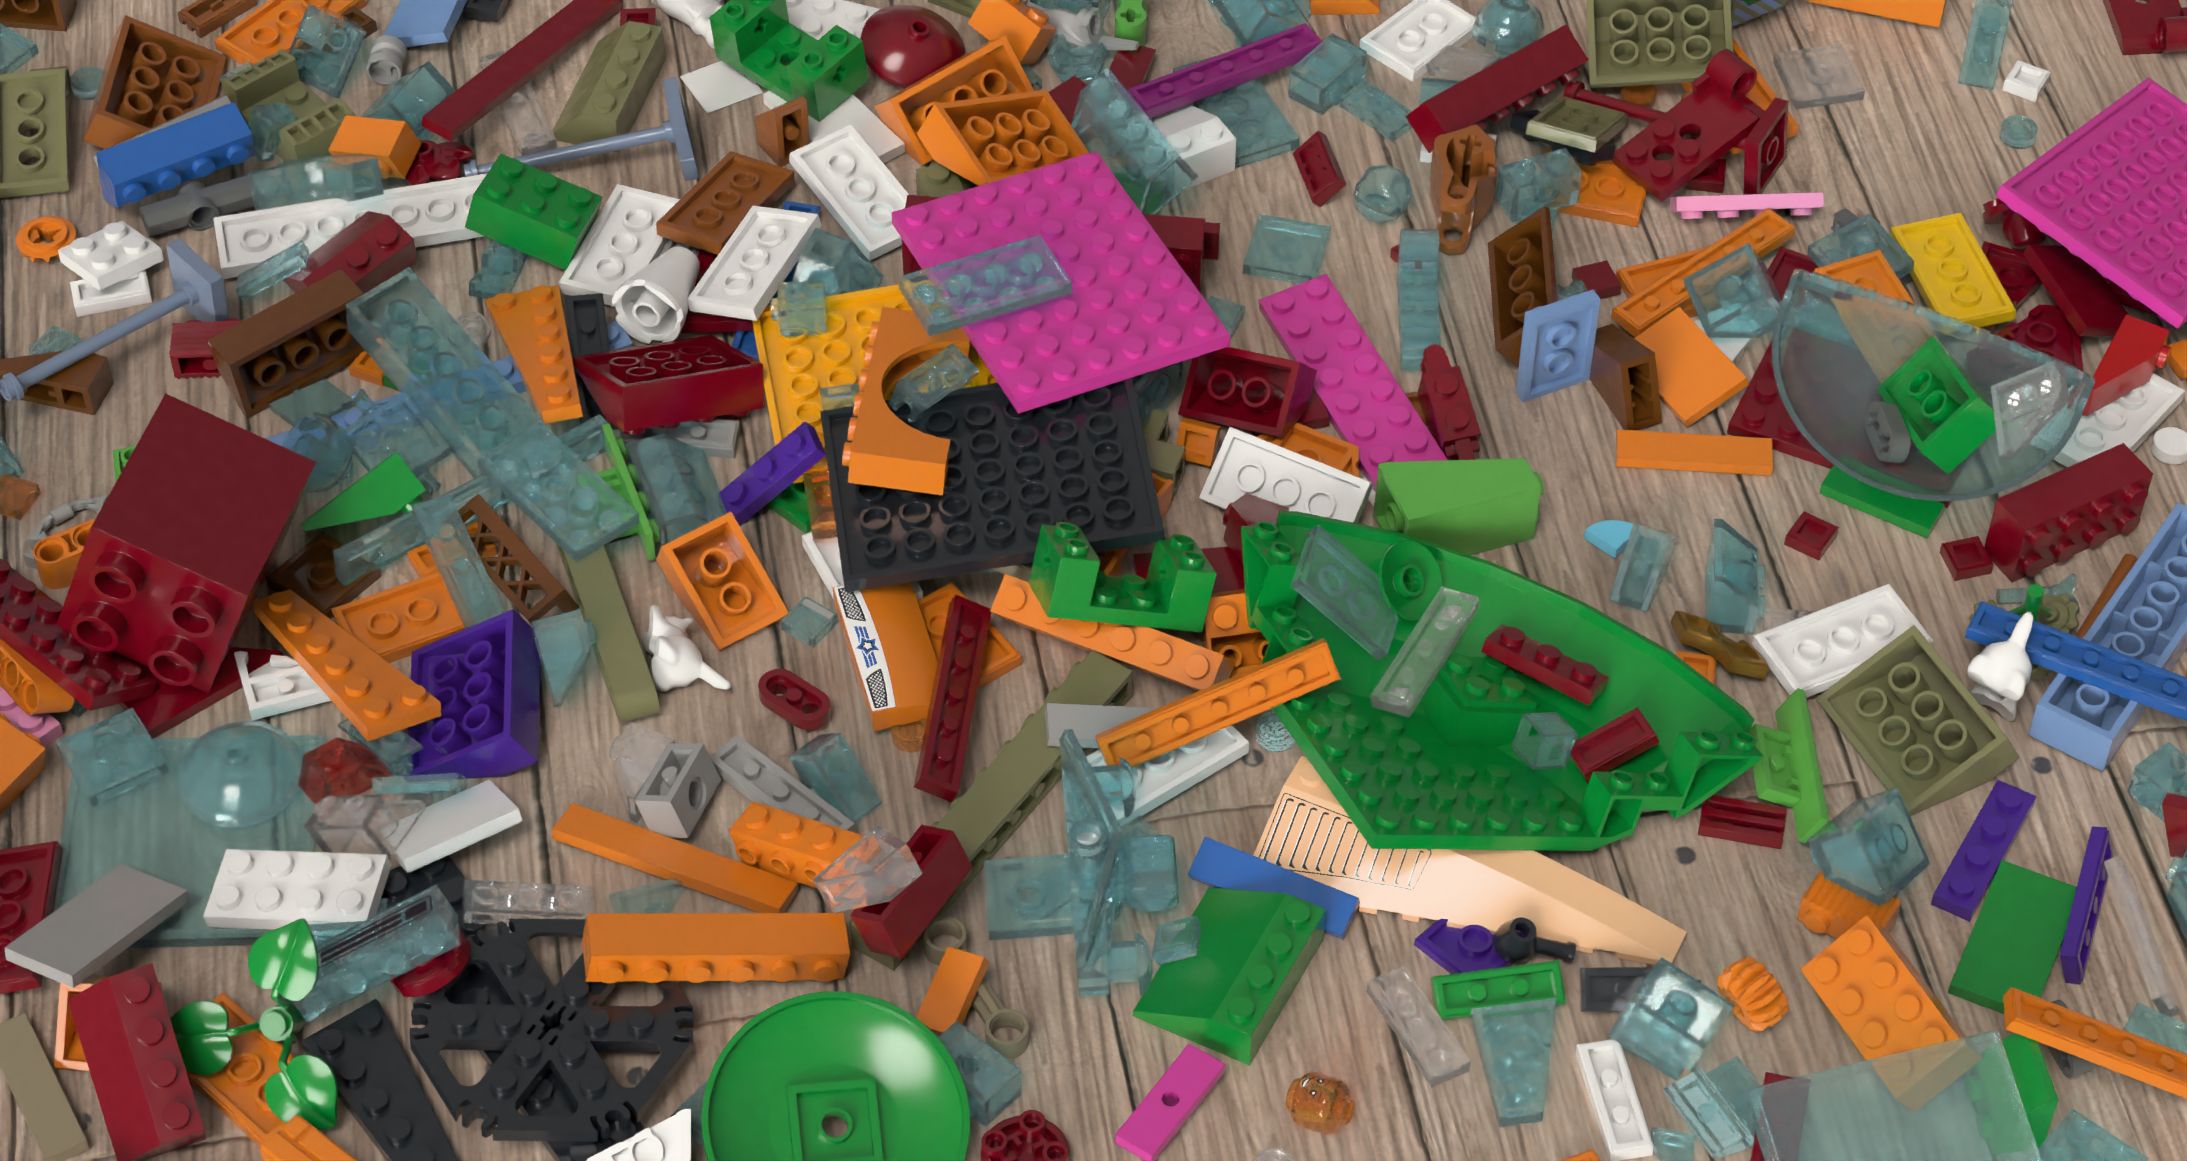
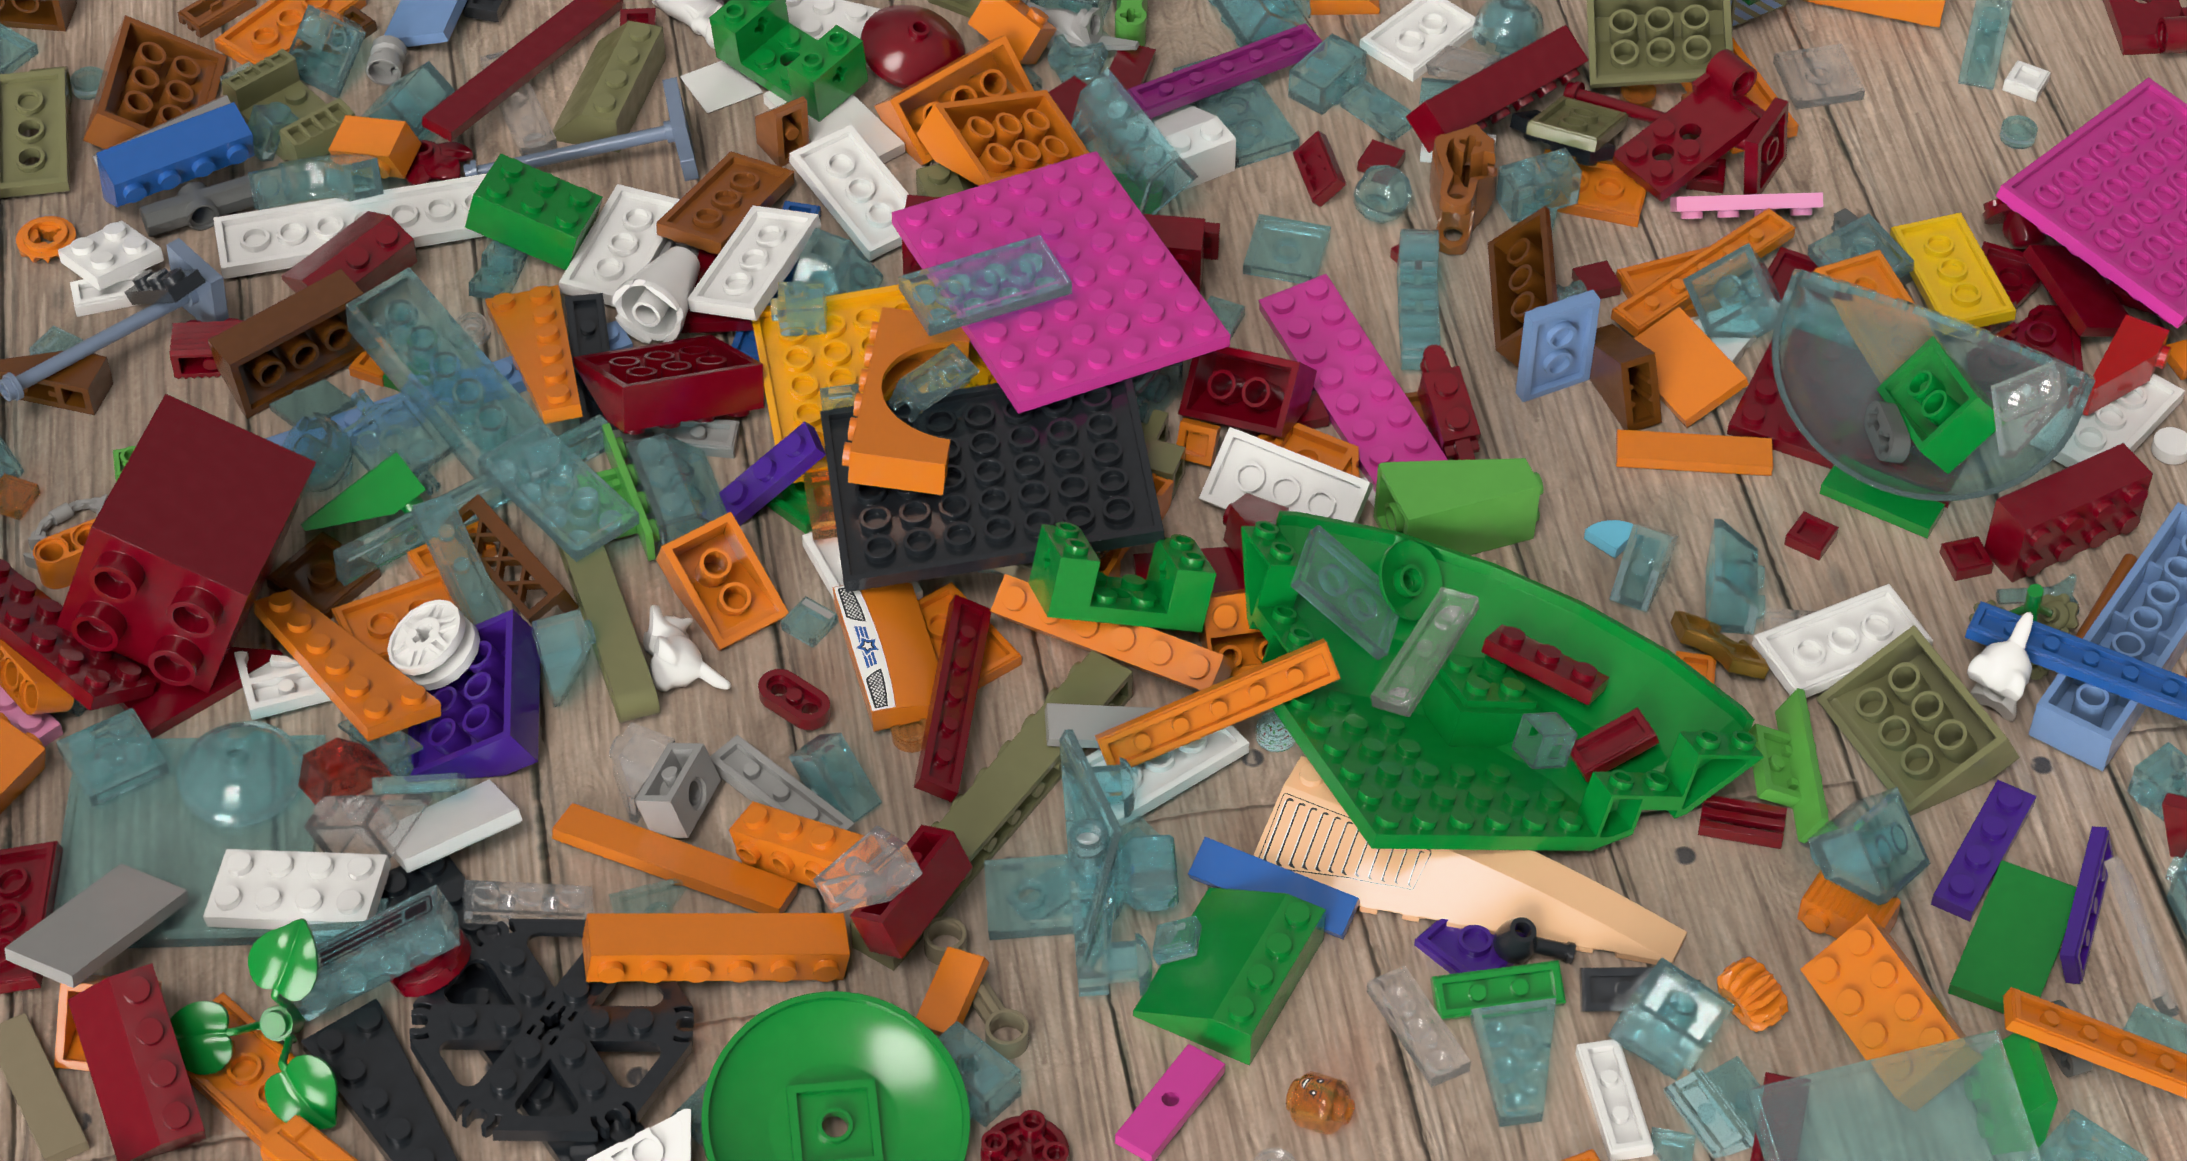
clear light blue tile [235,240,309,300] -> none
none -> black plate [124,267,205,305]
none -> white wheel [387,599,480,691]
none -> dark red tile [1357,139,1406,182]

